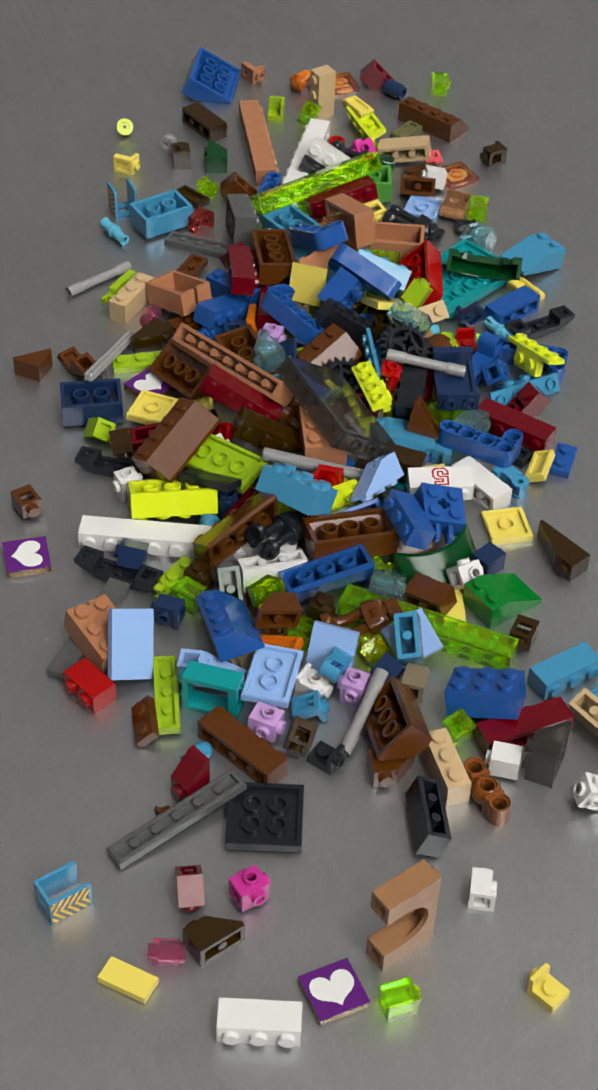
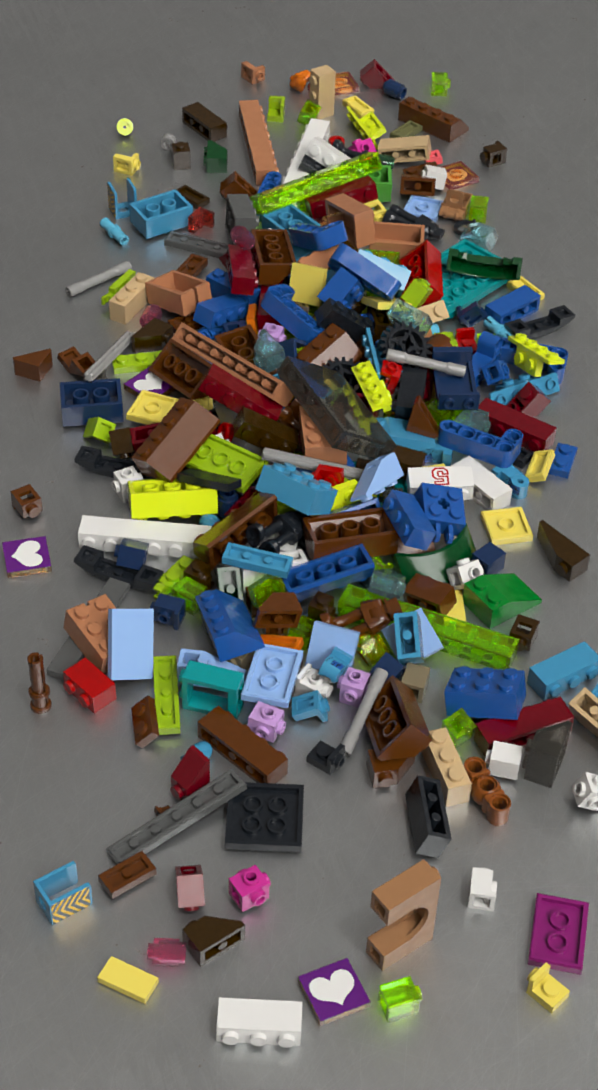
blue slope [181,46,241,105] -> none
clear neon green brick [197,175,219,198] -> none
dark brown brick [283,715,318,758] -> none
dark azure slope [499,232,567,276] -> none
none -> reddish brown pin [27,652,52,714]
none -> reddish brown plate [98,851,157,899]
none -> dark azure plate [222,542,293,579]
none -> clear pink brick [230,225,255,250]
none -> magenta tile [527,893,589,975]

